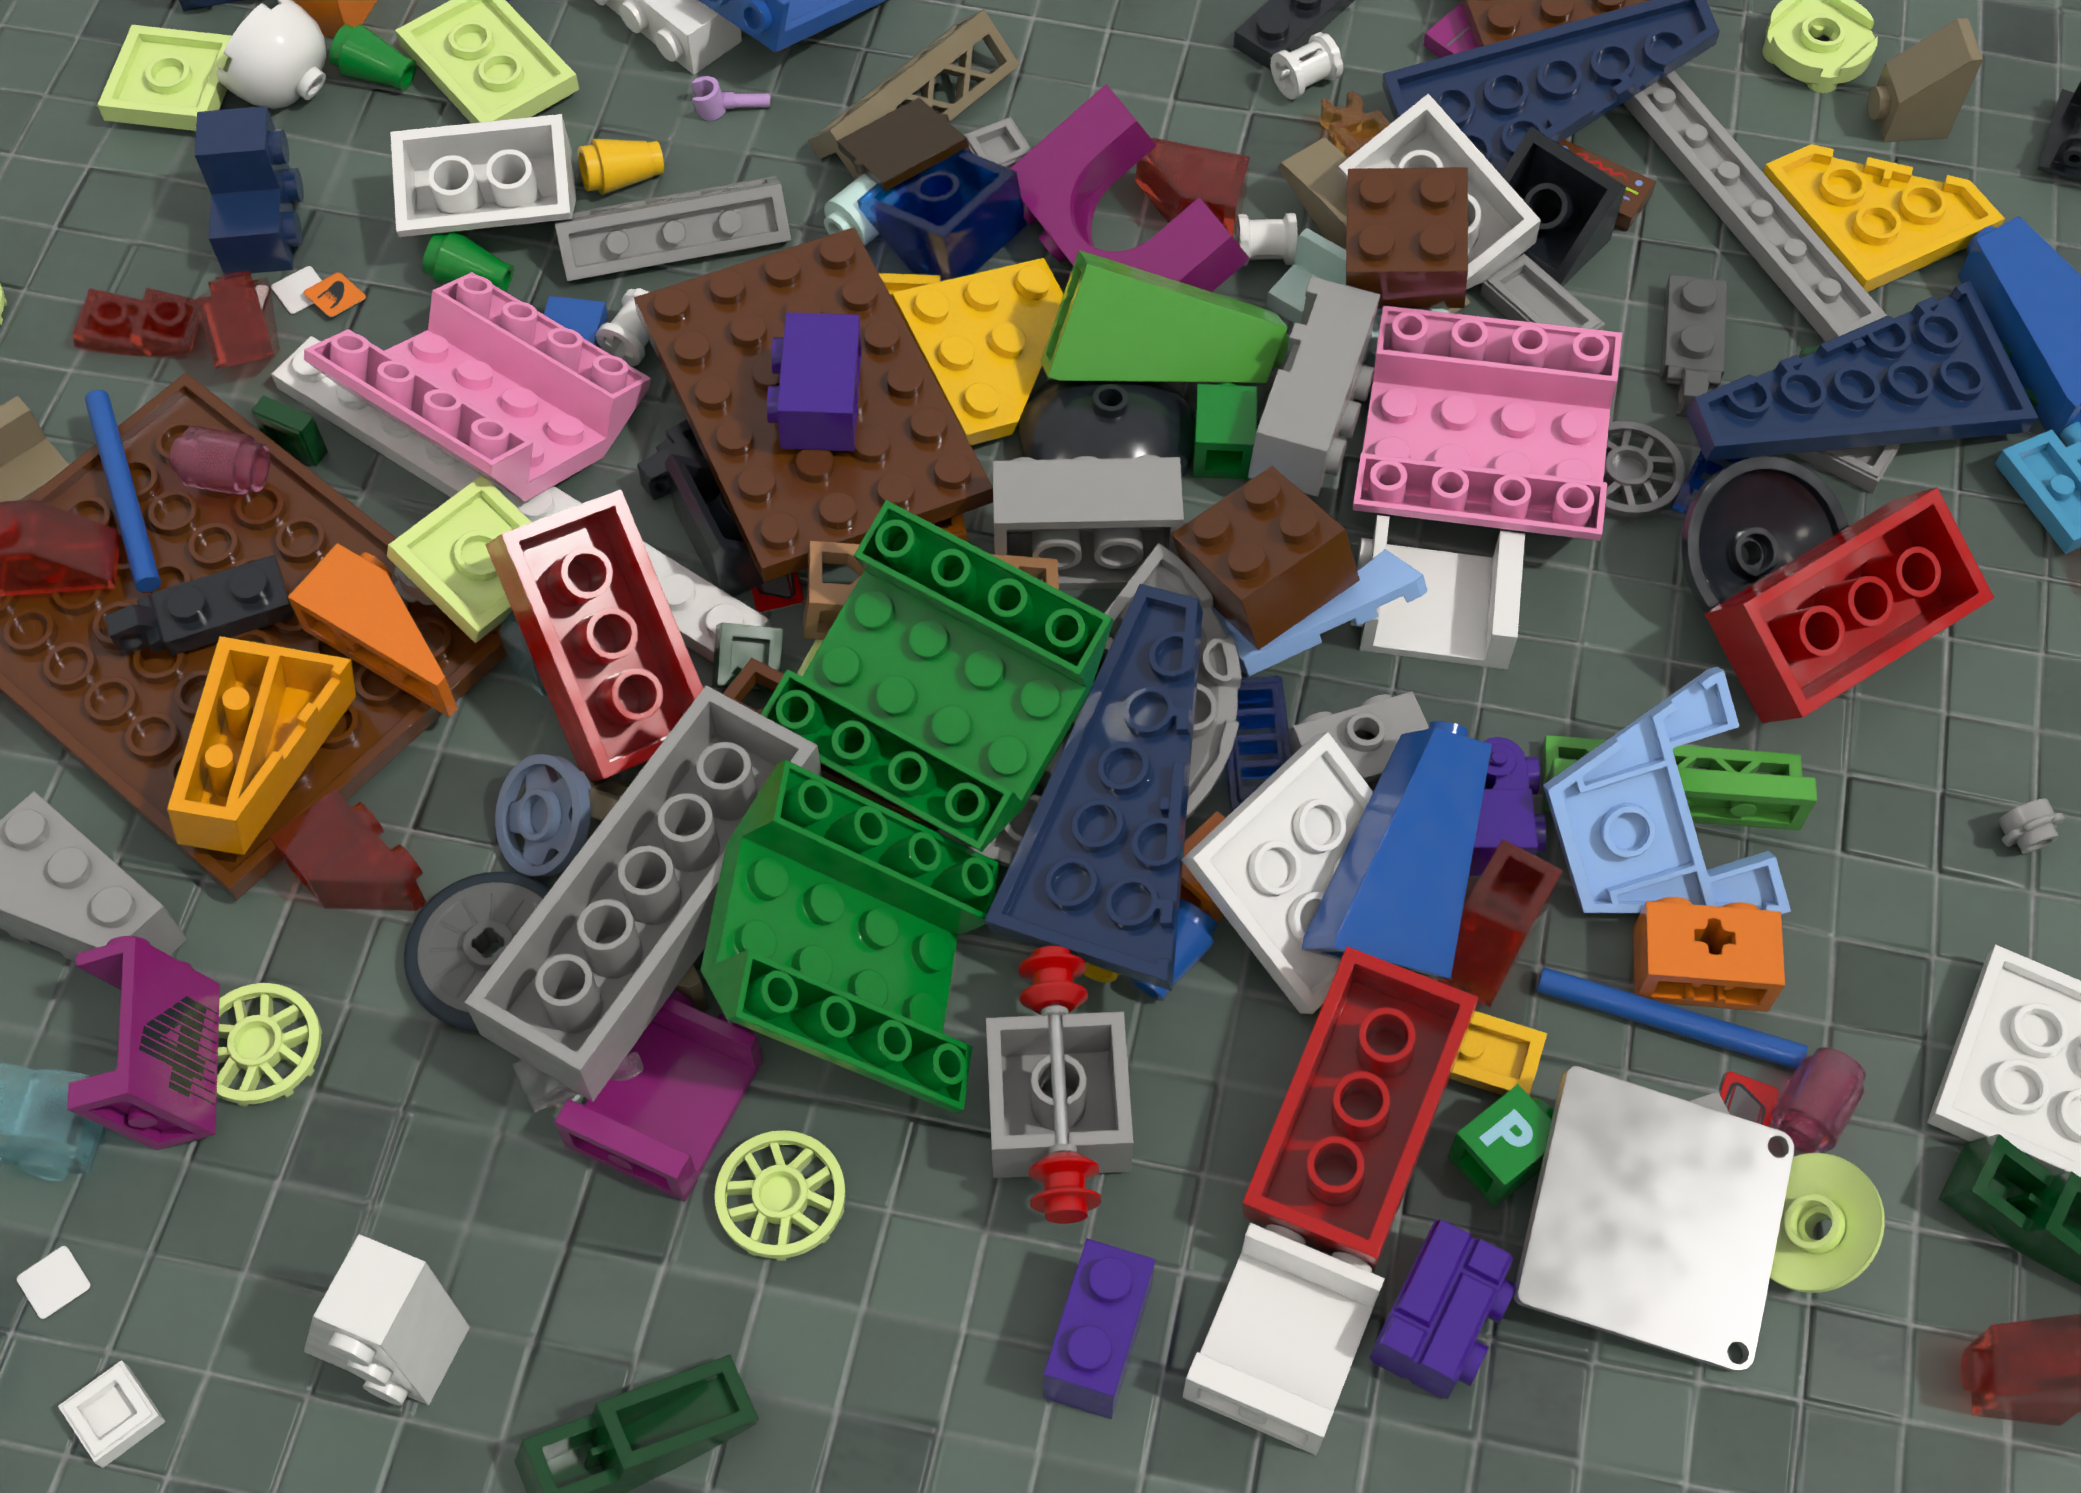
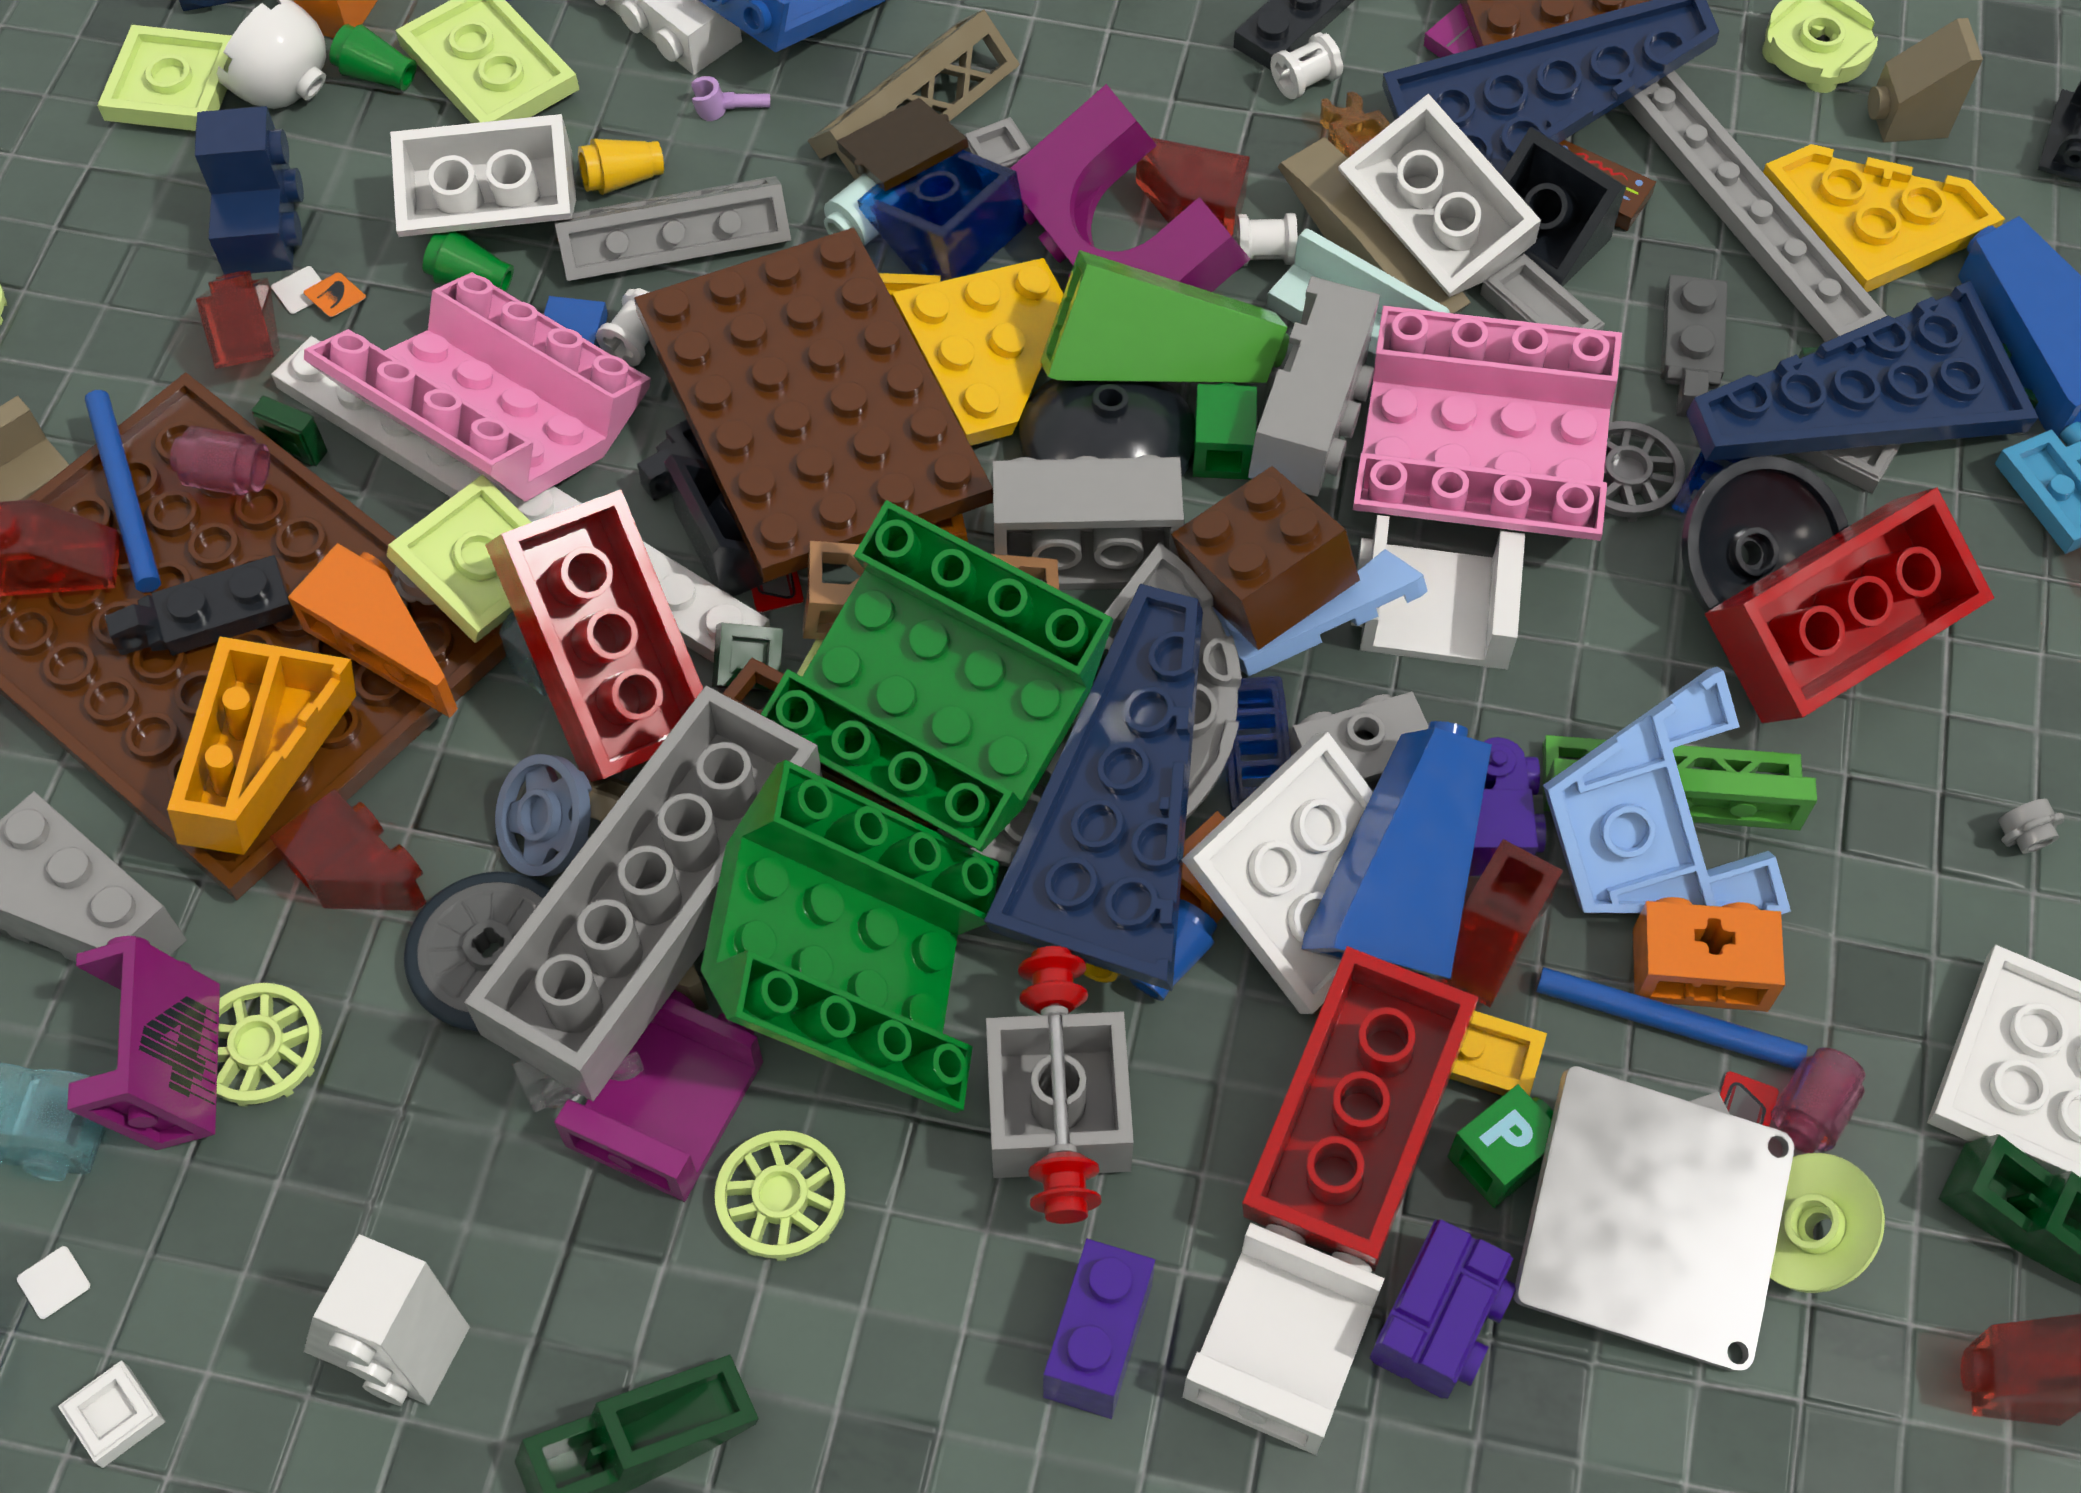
clear red slope [73,288,206,357] -> none
dark purple brick [767,312,862,451] -> none
reddish brown brick [1346,167,1468,309] -> none

